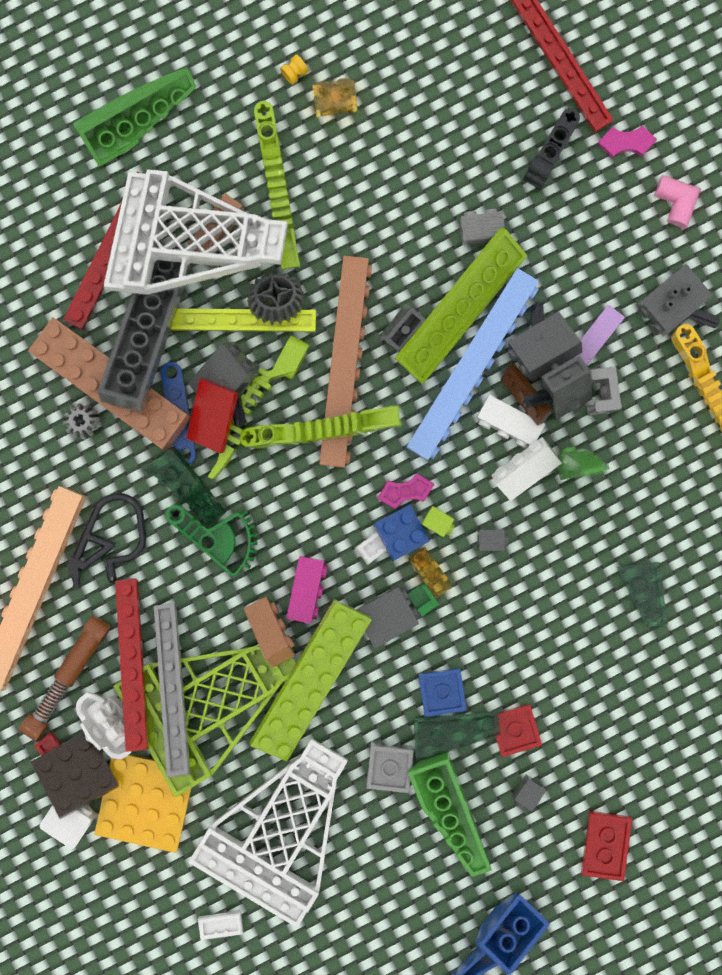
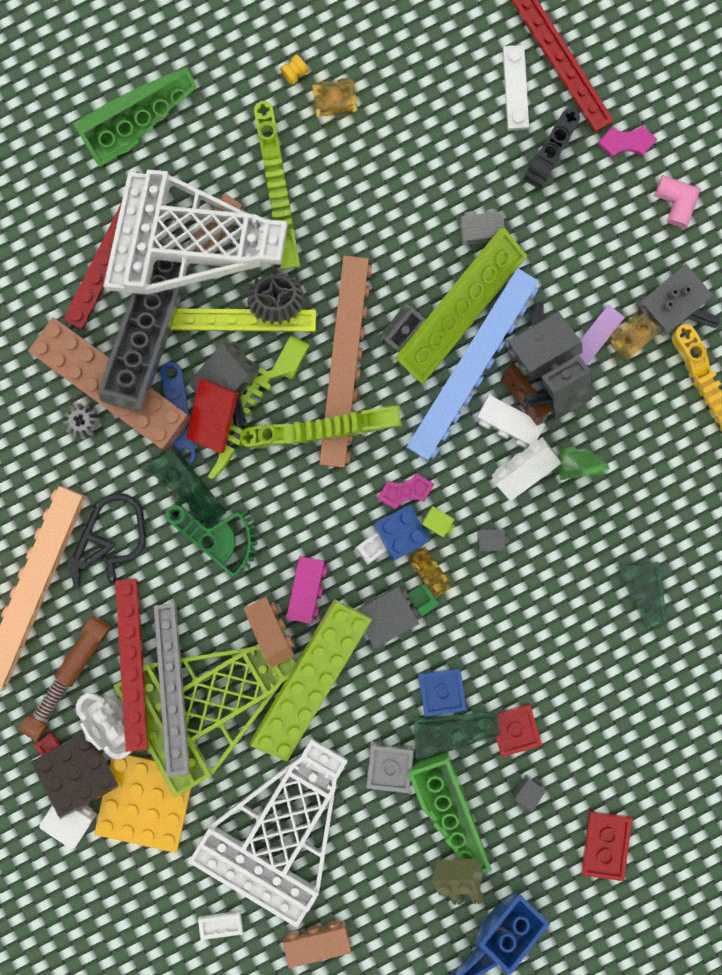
light grey panel [587,366,622,416] -> none
none -> nougat brick [283,920,351,968]
none -> olive brick [432,858,484,905]
none -> white plate [502,45,529,131]
none -> clear yellow brick [608,313,661,361]

